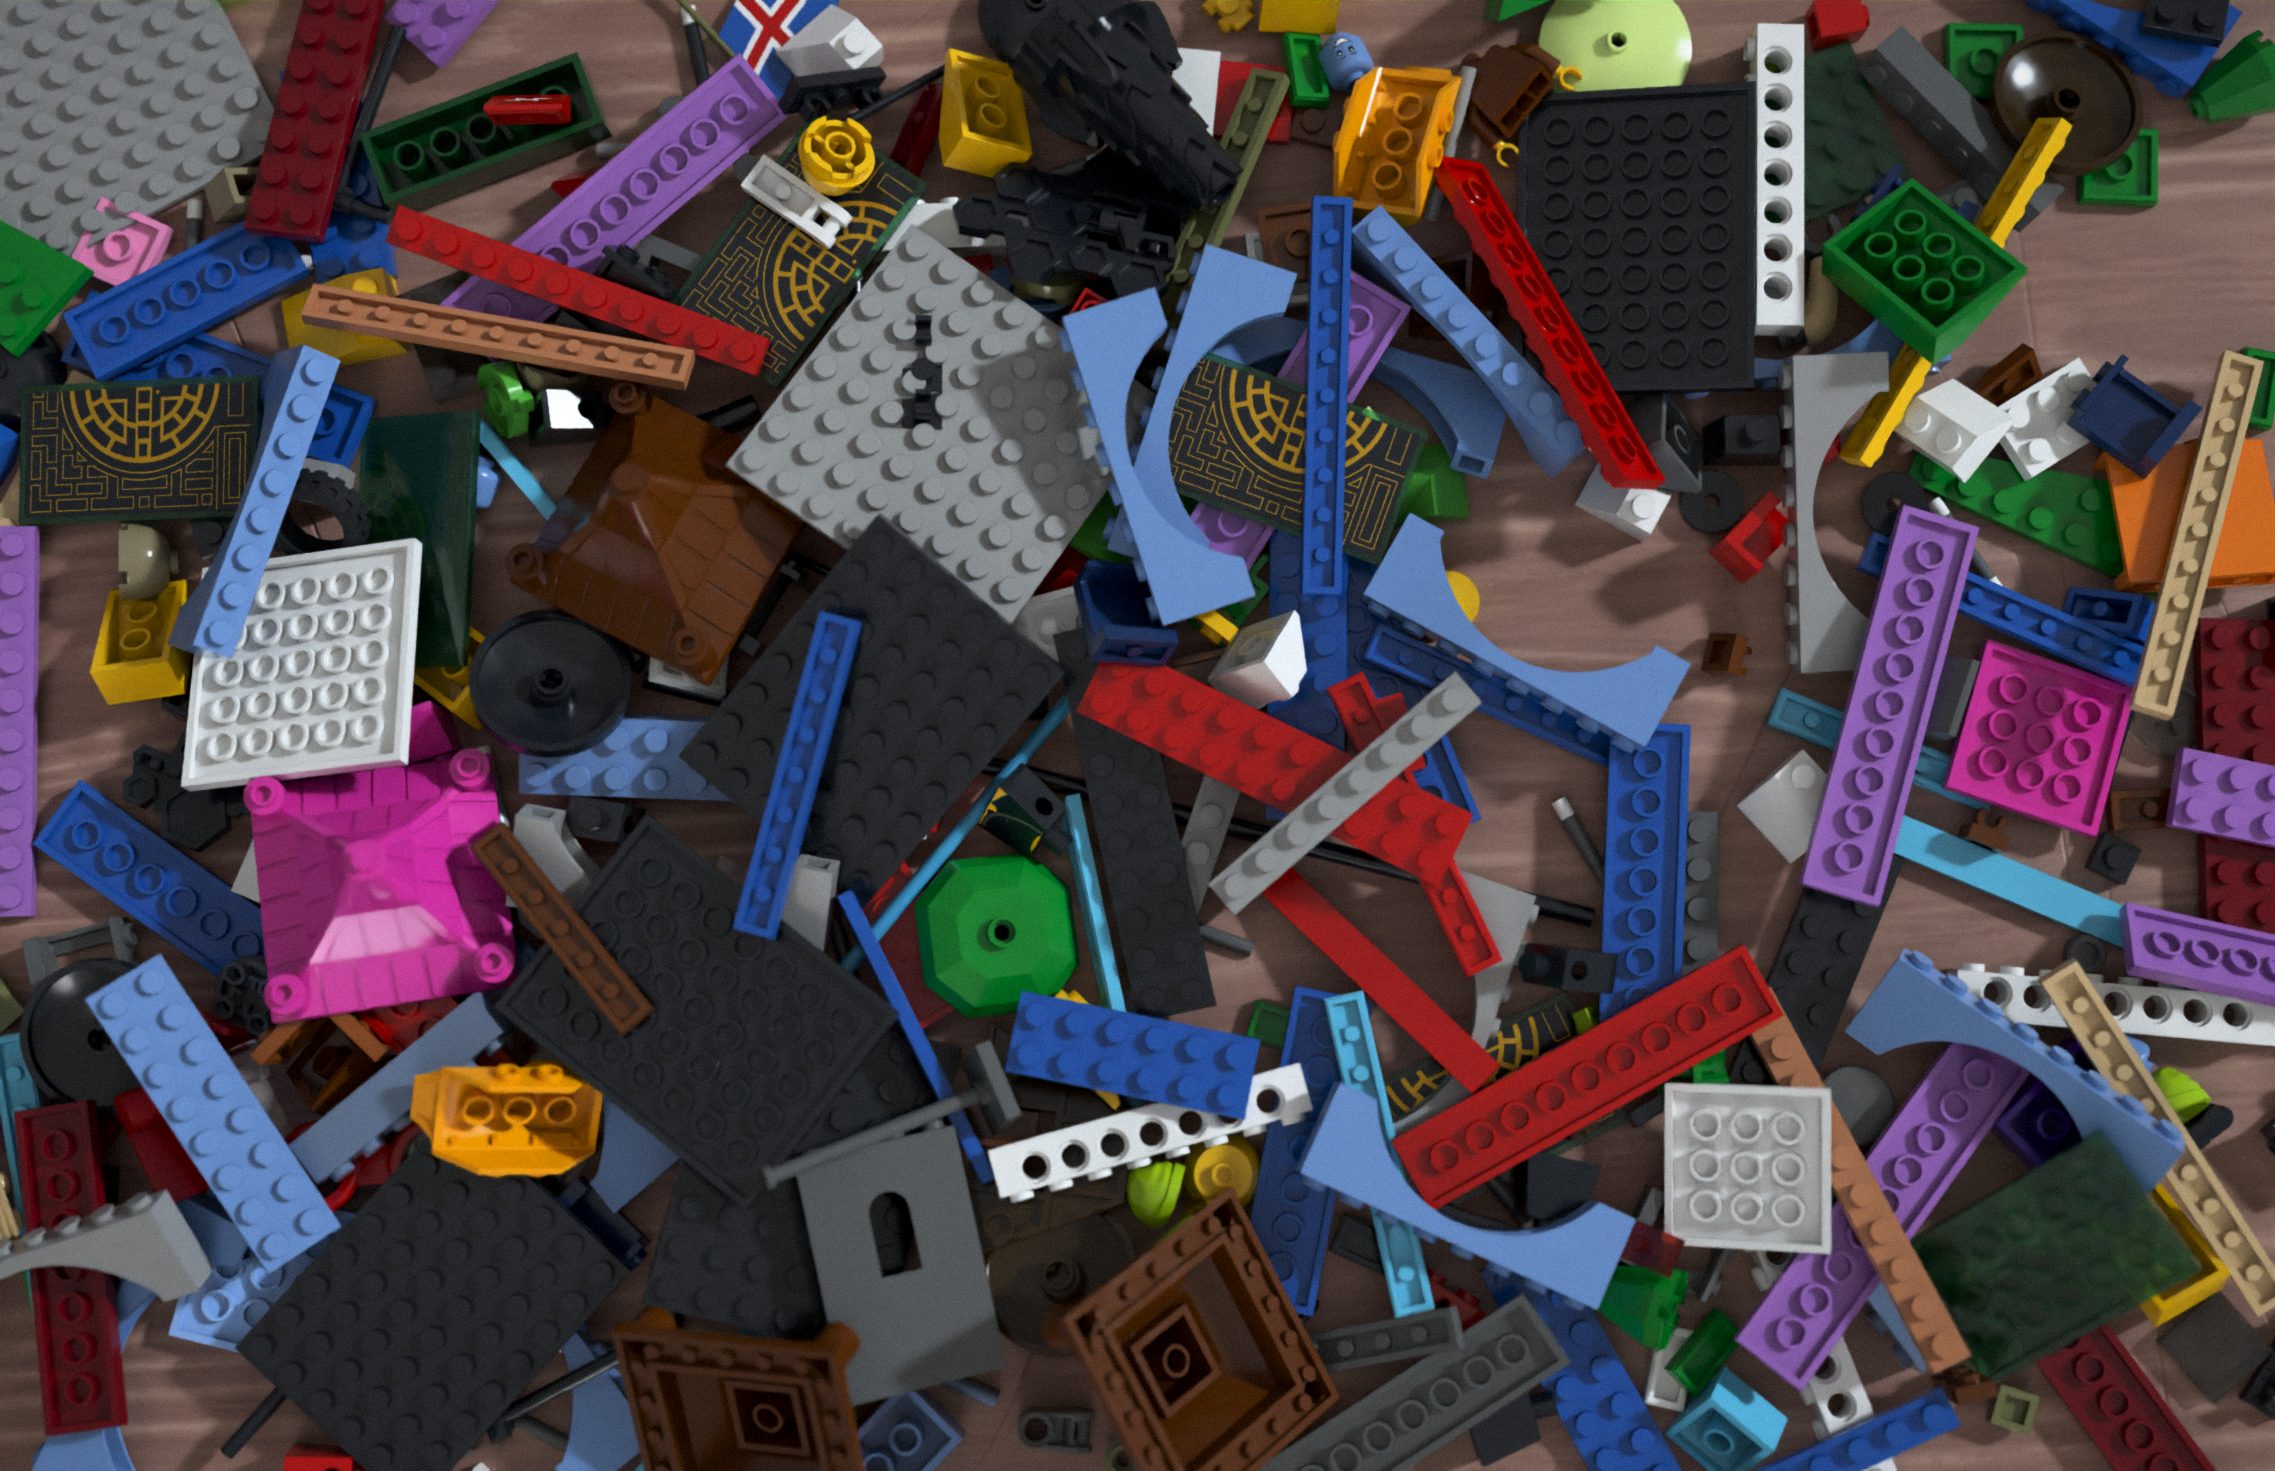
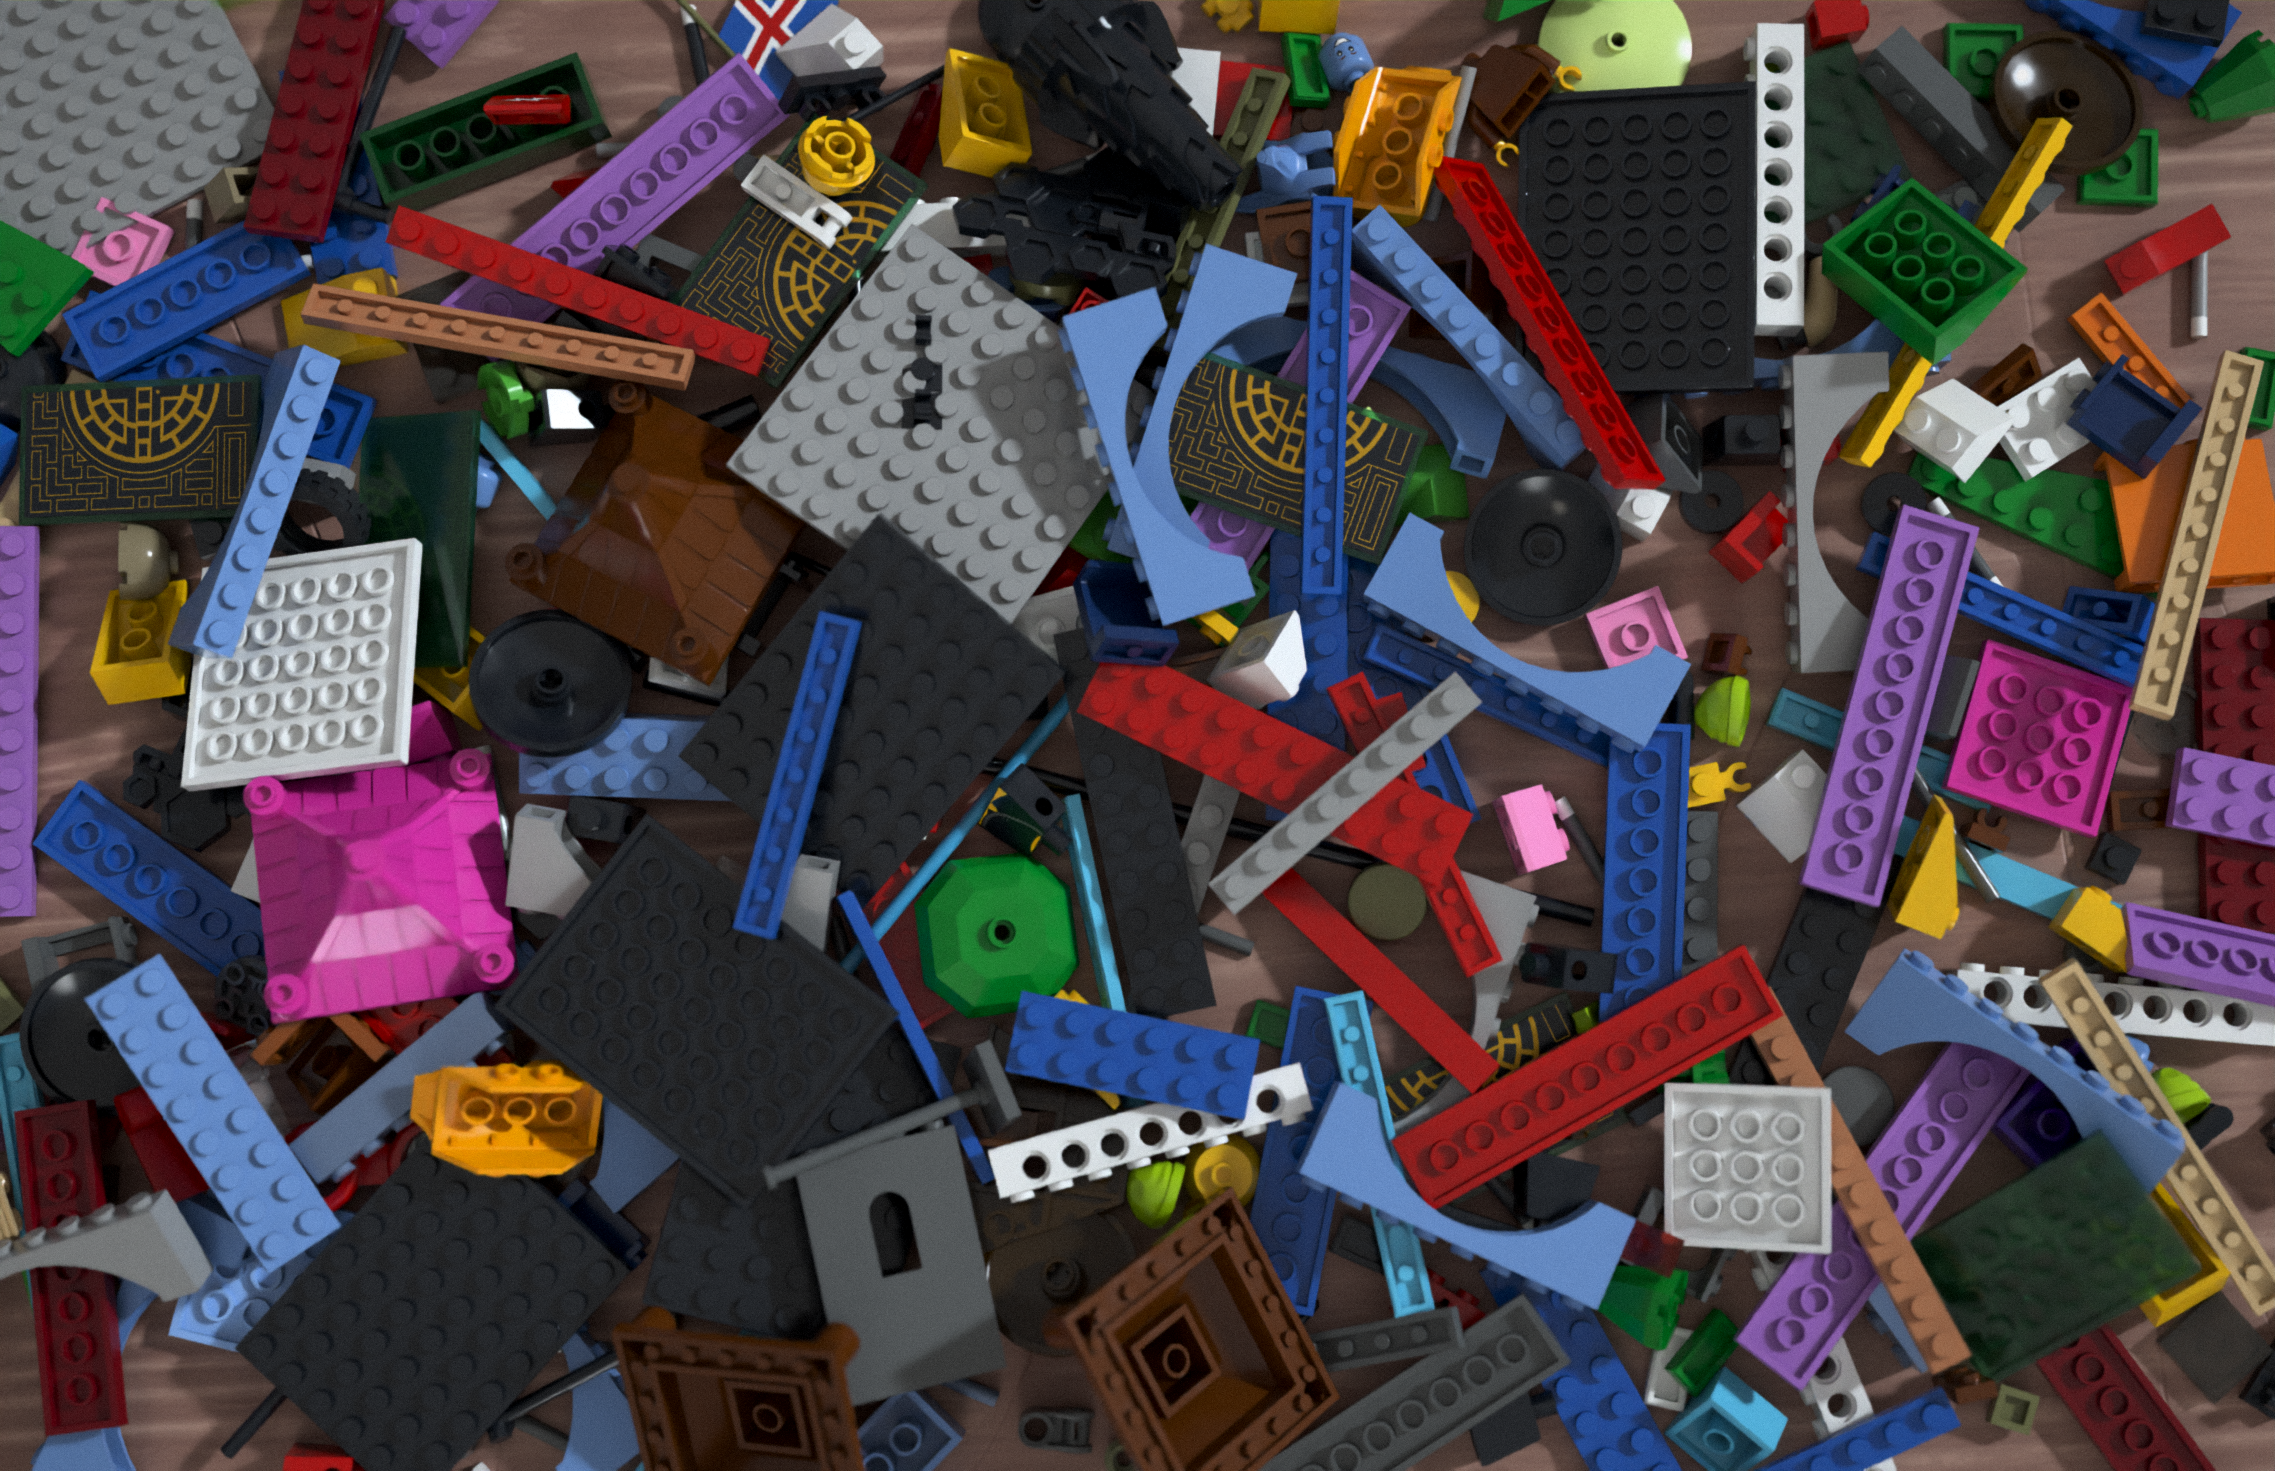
reddish brown tile [470,822,655,1036] -> none
none -> medium blue piece [1235,130,1336,215]
none -> olive tile [1348,861,1427,941]
none -> black dish [1464,468,1622,626]
none -> bright pink slope [1492,784,1570,876]
none -> bright pink plate [1584,586,1688,669]
none -> black bar [1668,671,1695,741]
none -> yellow plate [1688,762,1751,808]
none -> lime hat [1694,675,1751,747]
none -> yellow slope [1887,795,1959,939]
none -> dark grey bar [1911,766,2000,903]
none -> yellow slope [2048,886,2127,973]
none -> orange plate [2067,292,2202,412]
none -> red slope [2103,204,2231,297]
none -> light grey bar [2191,251,2208,339]

